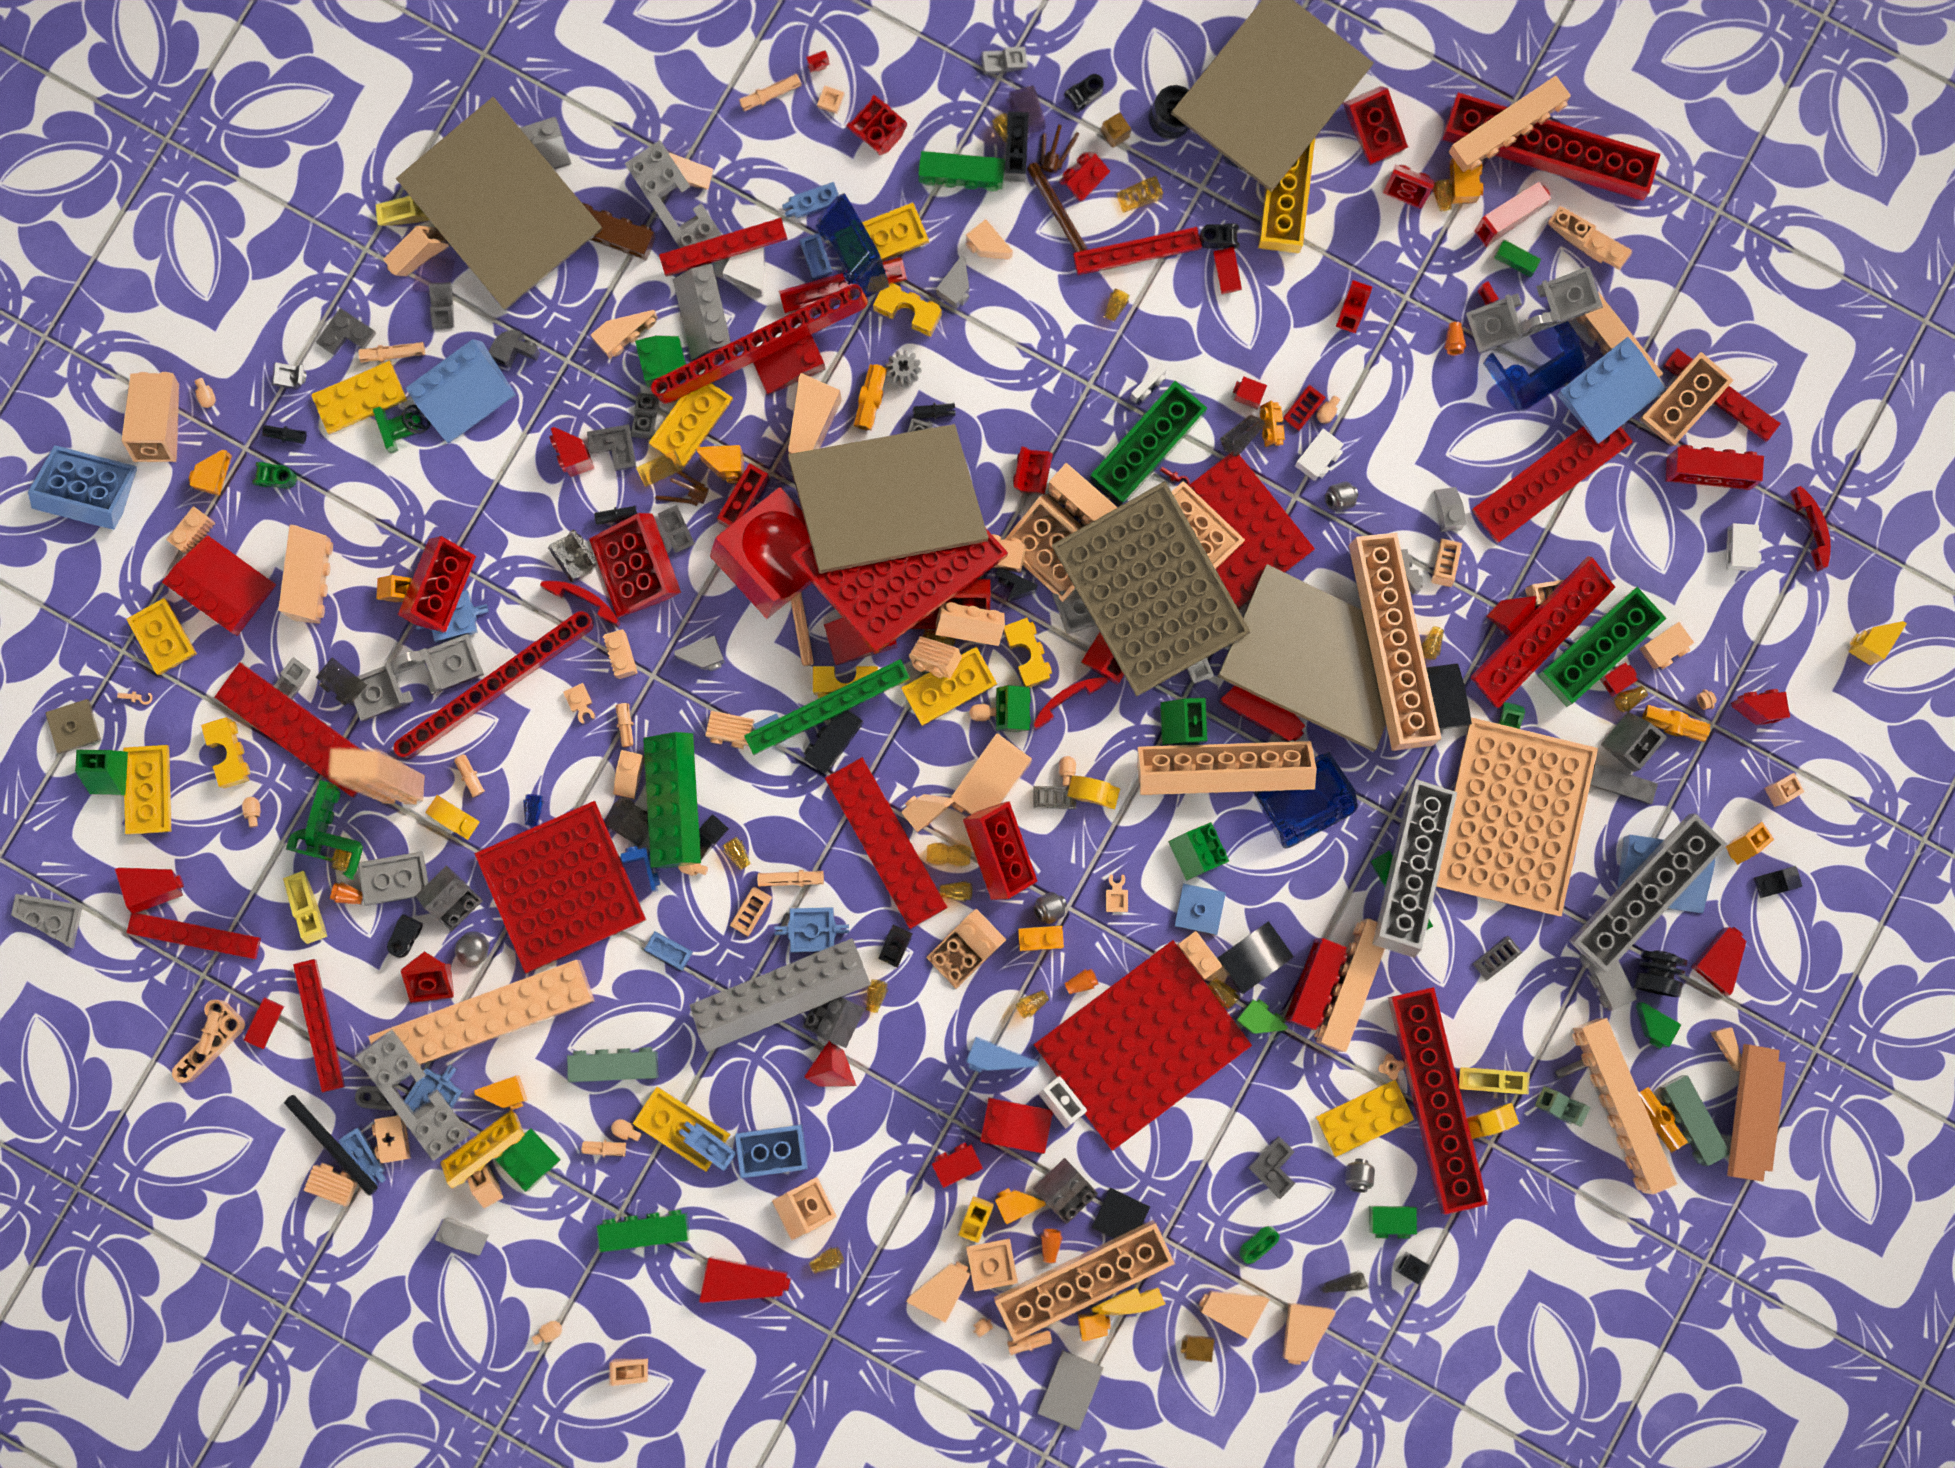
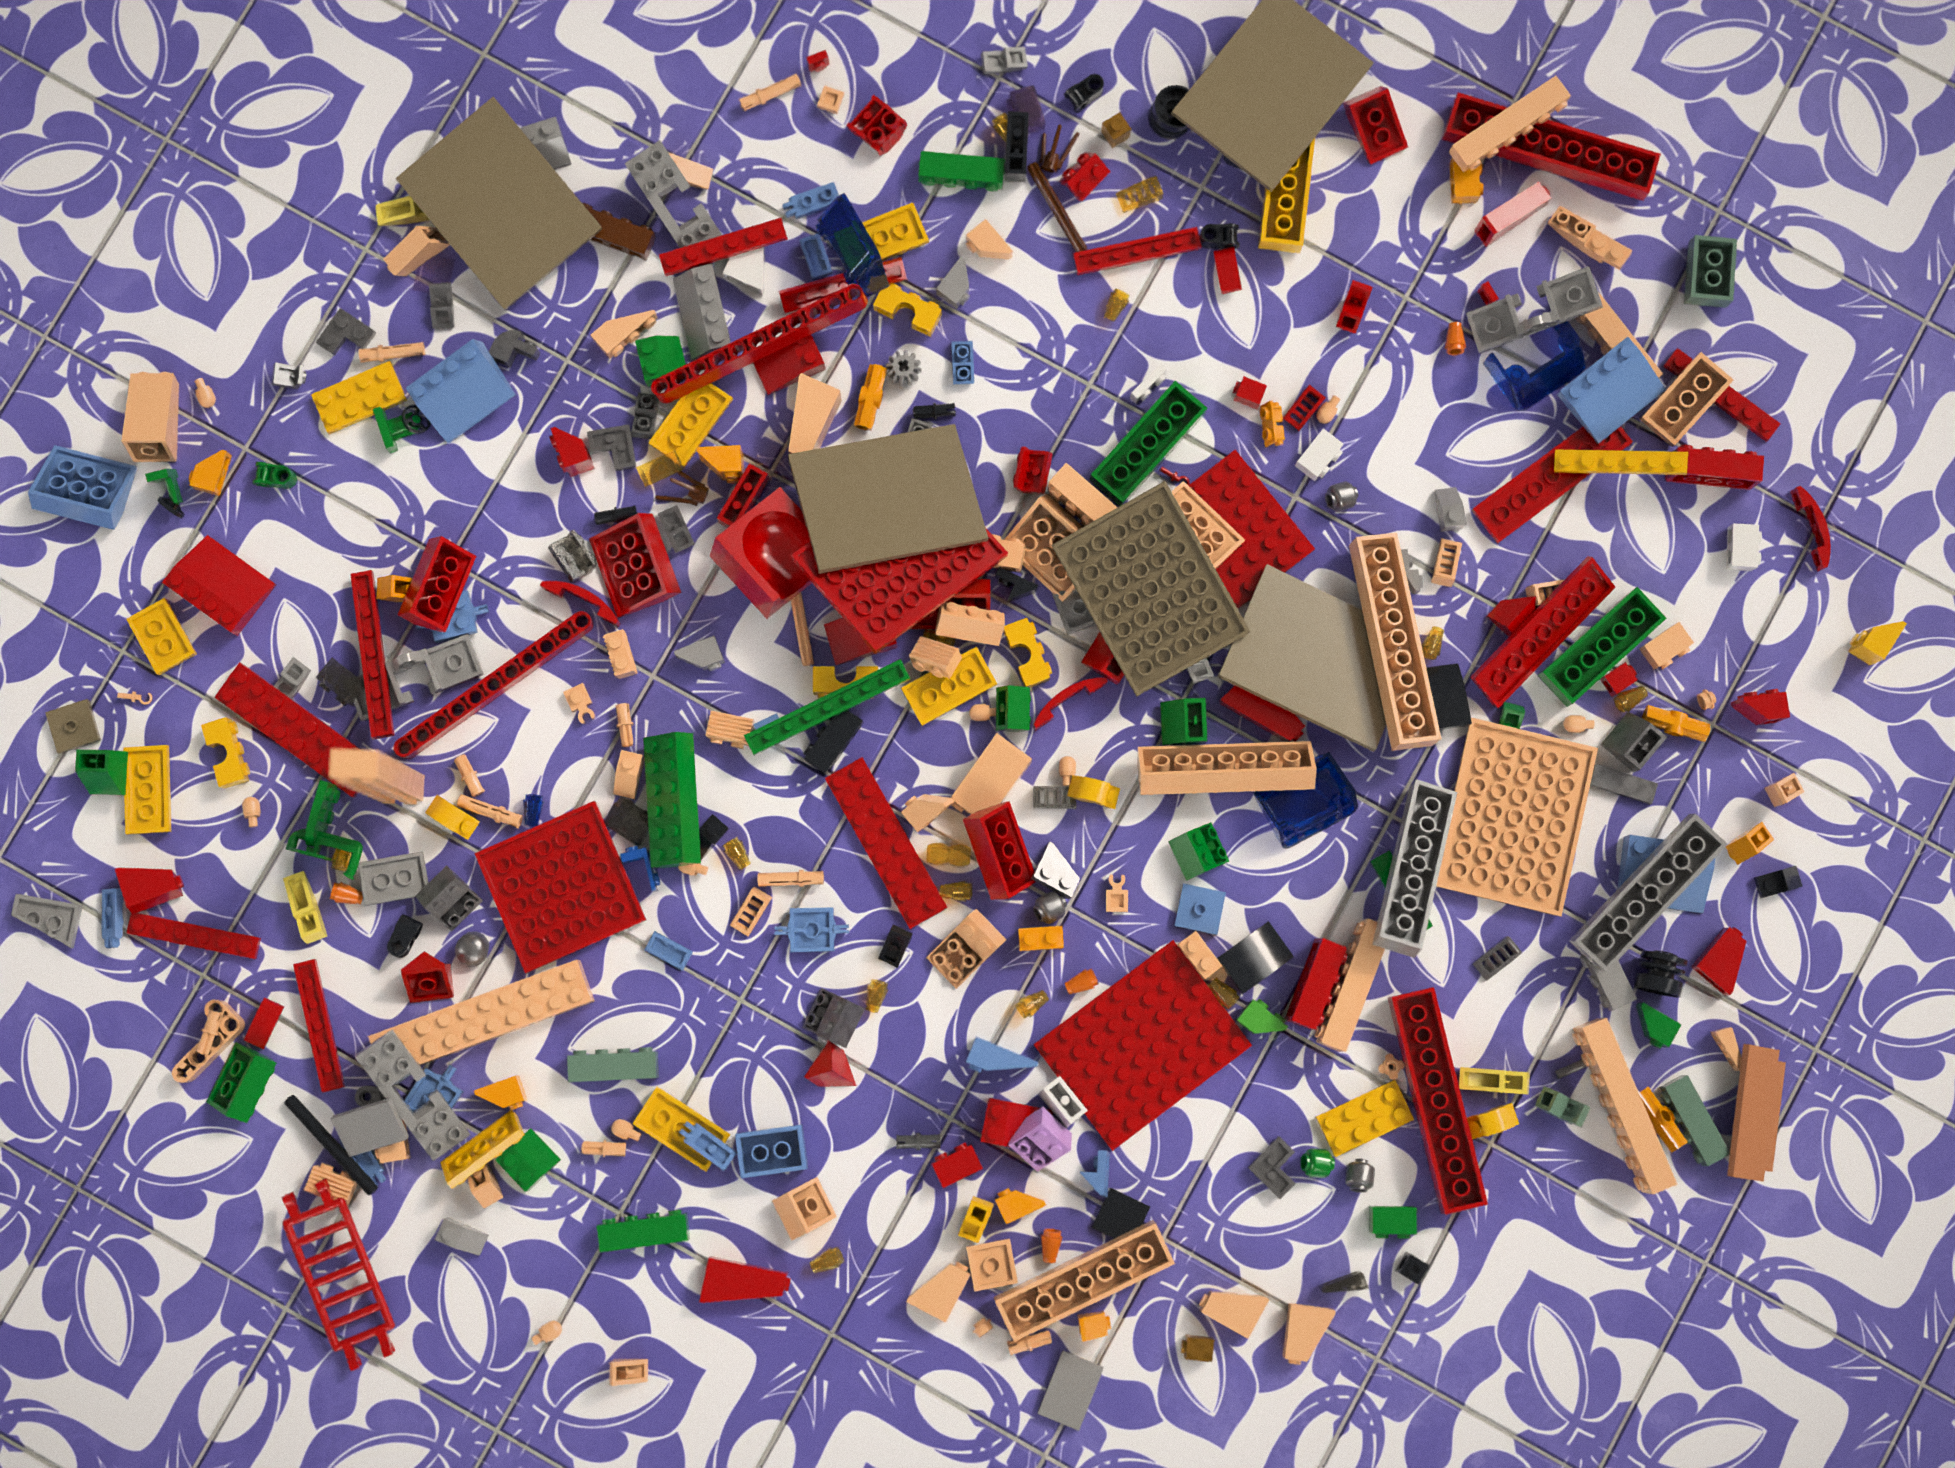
light nougat brick [166,506,215,554] -> none
black axle [262,425,307,445] -> none
light nougat slope [278,525,333,624] -> none
light grey brick [689,938,871,1052] -> none
flat silver slope [1033,1158,1098,1224] -> none
yellow slope [1091,1288,1165,1315] -> none
clear smoke slope [1220,415,1265,457] -> none
green plate [1239,1226,1279,1264] -> none
red slope [1383,164,1434,209] -> none
clear yellow cone [1432,179,1452,212] -> none
green slope [1494,239,1541,278] -> none
none -> medium blue hinge [102,888,124,948]
none -> green piece [145,468,185,518]
none -> green slope [206,1042,277,1123]
none -> red bar [281,1178,396,1371]
none -> light grey tile [331,1098,409,1157]
none -> red plate [350,570,395,740]
none -> light nougat pin [457,794,523,828]
none -> dark grey pin [896,1133,941,1150]
none -> medium blue slope [951,341,974,384]
none -> lavender slope [1008,1107,1072,1172]
none -> wing [1031,842,1080,899]
none -> medium blue slope [1080,1150,1110,1198]
none -> green head [1300,1148,1335,1178]
none -> yellow plate [1554,450,1688,475]
none -> light nougat cylinder [1563,715,1594,733]
none -> sand green brick [1684,235,1737,308]

